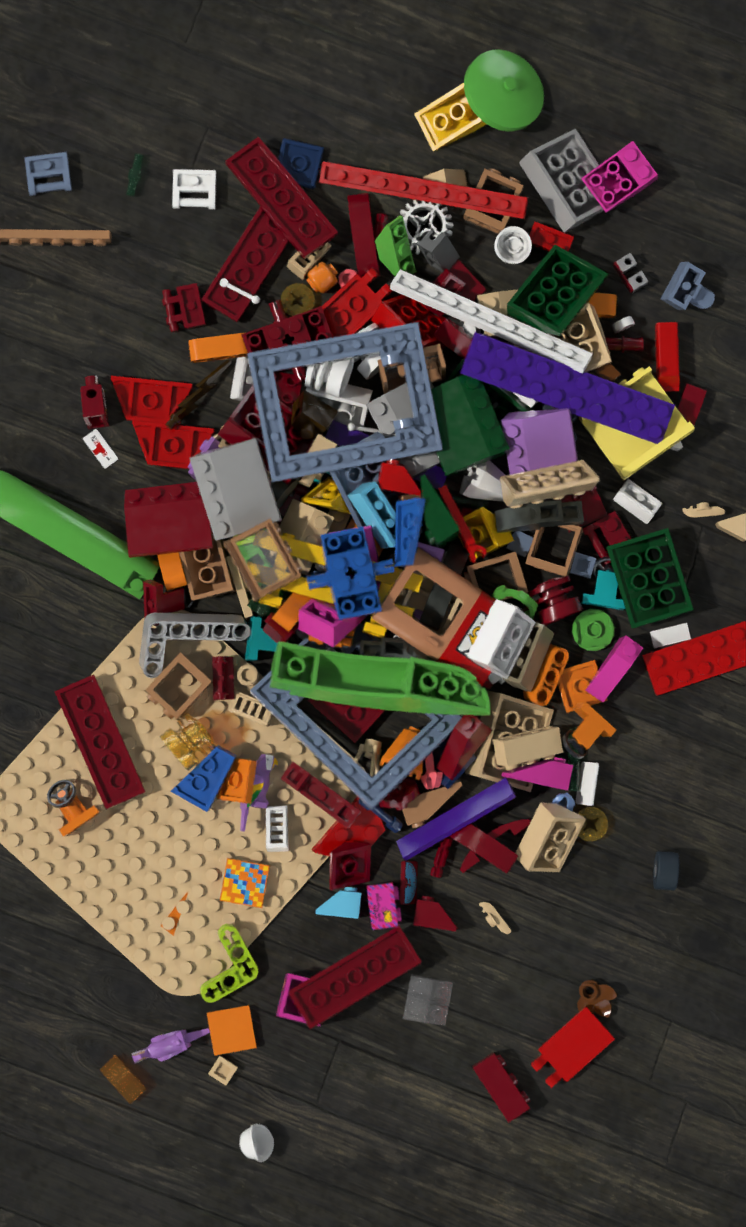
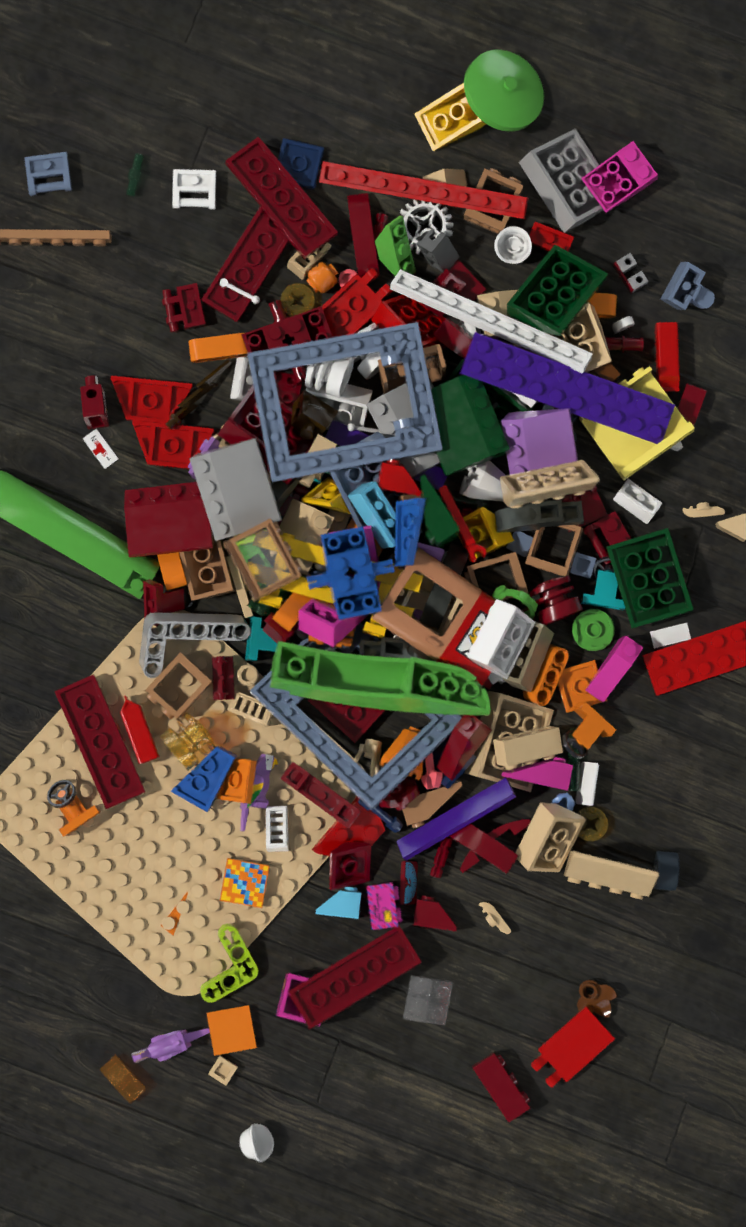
none -> red piece [120,696,160,764]
none -> tan slope [564,851,659,900]

